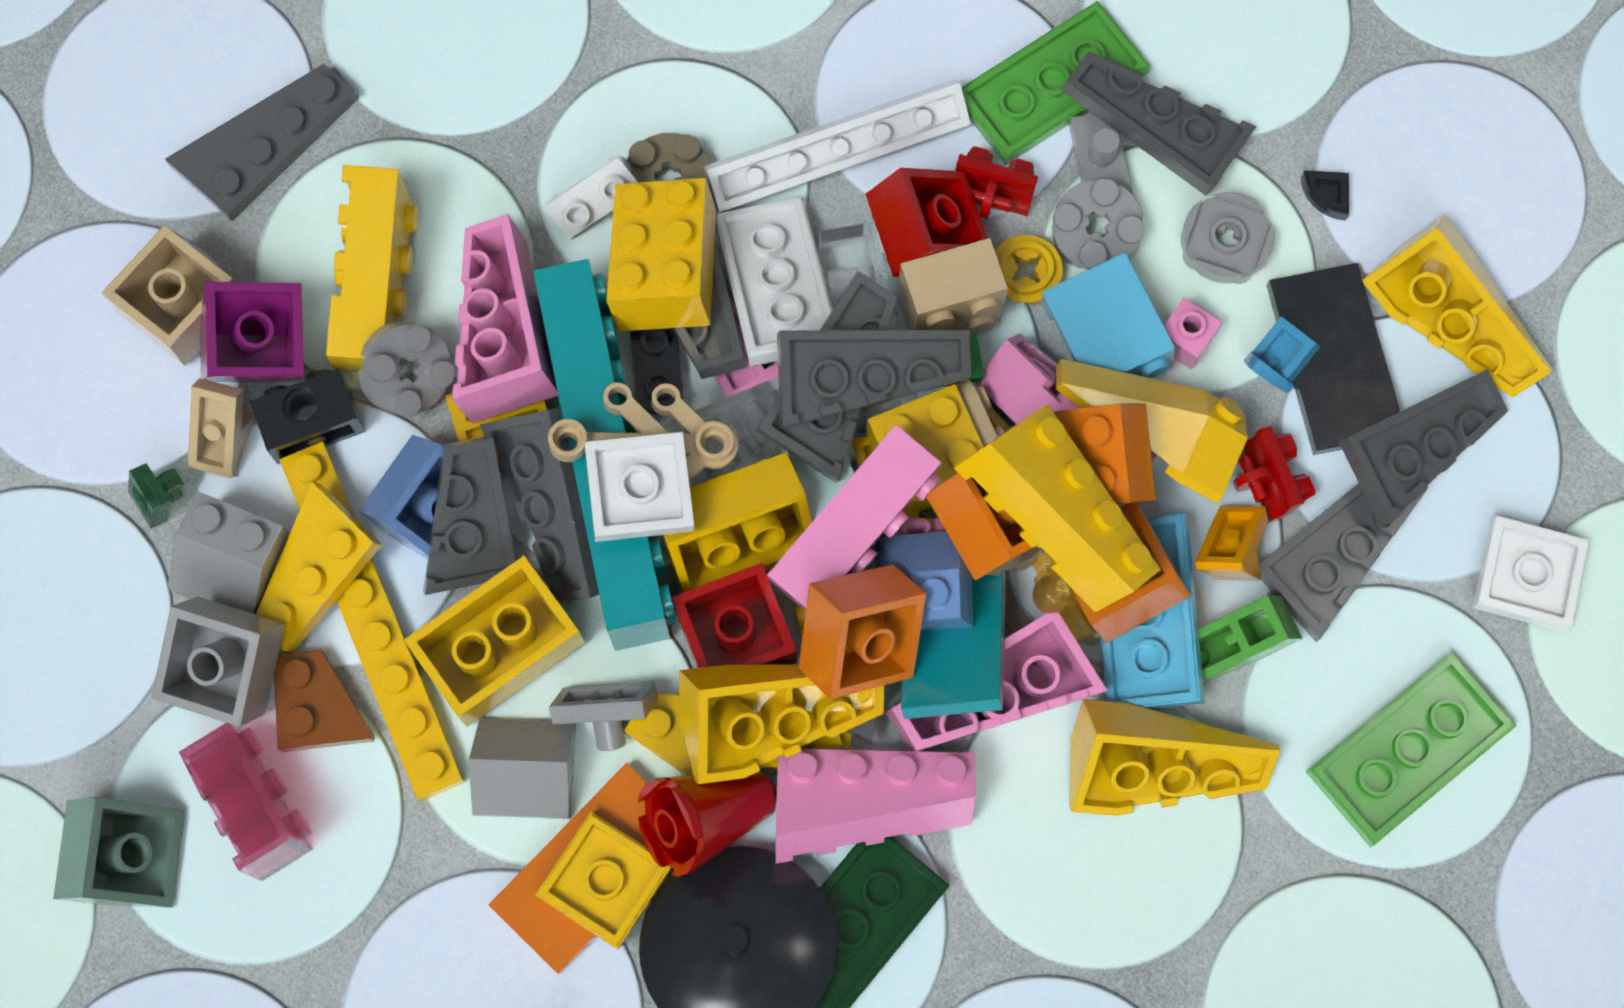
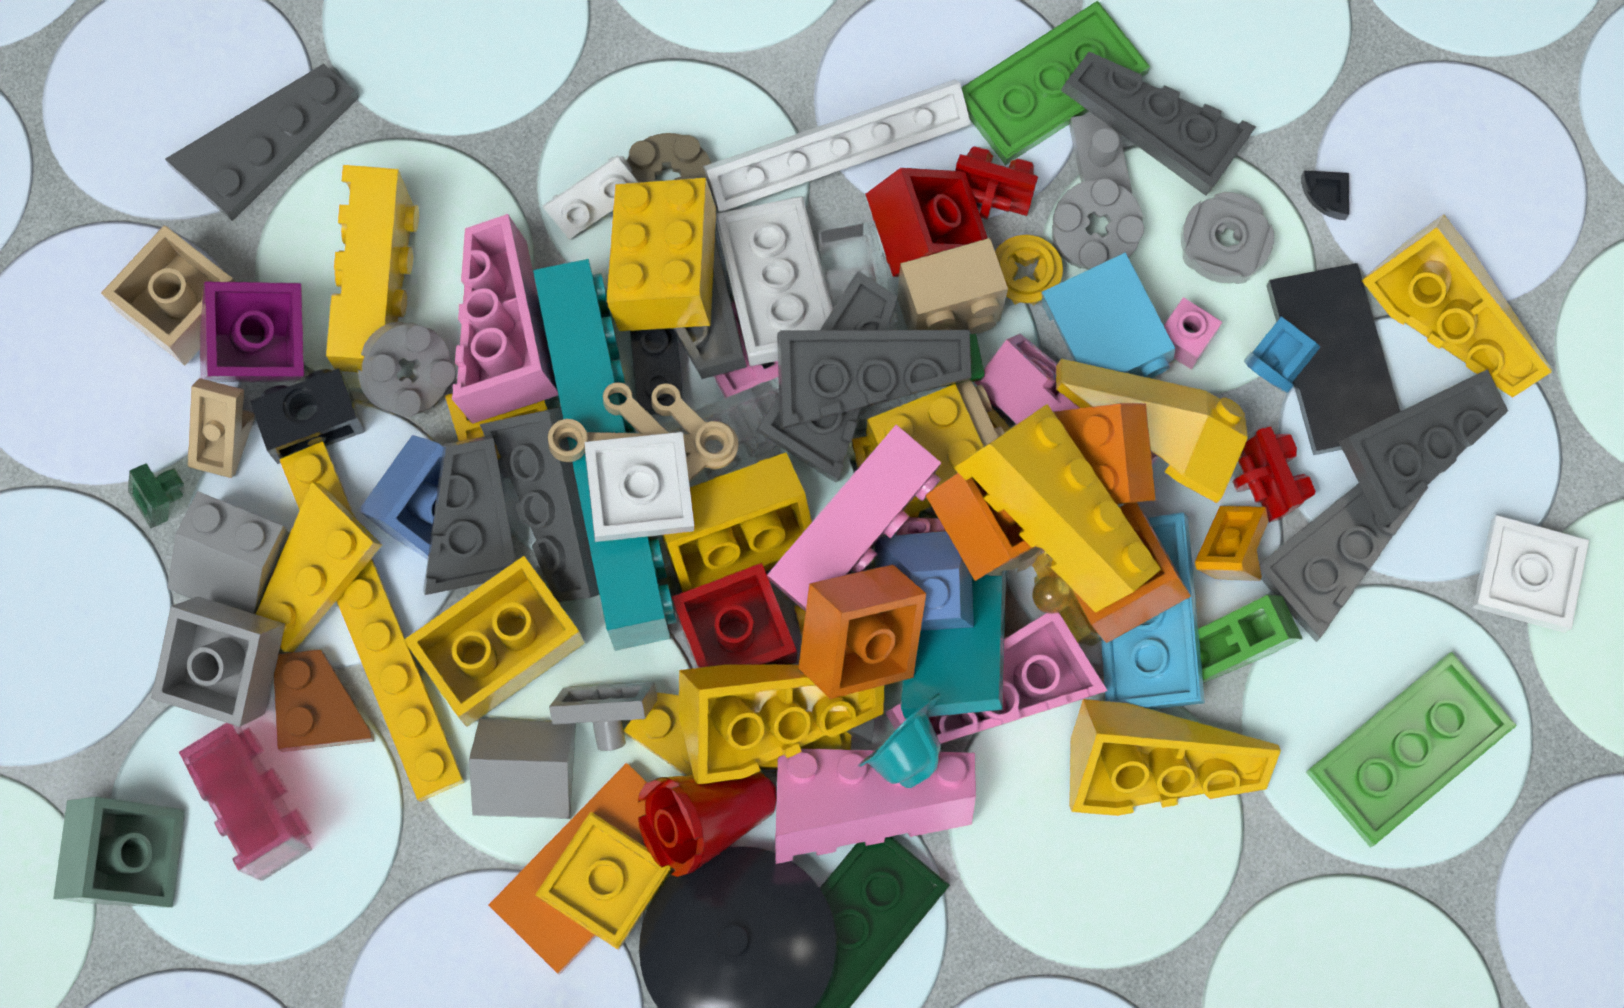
none -> teal piece [858,693,941,788]

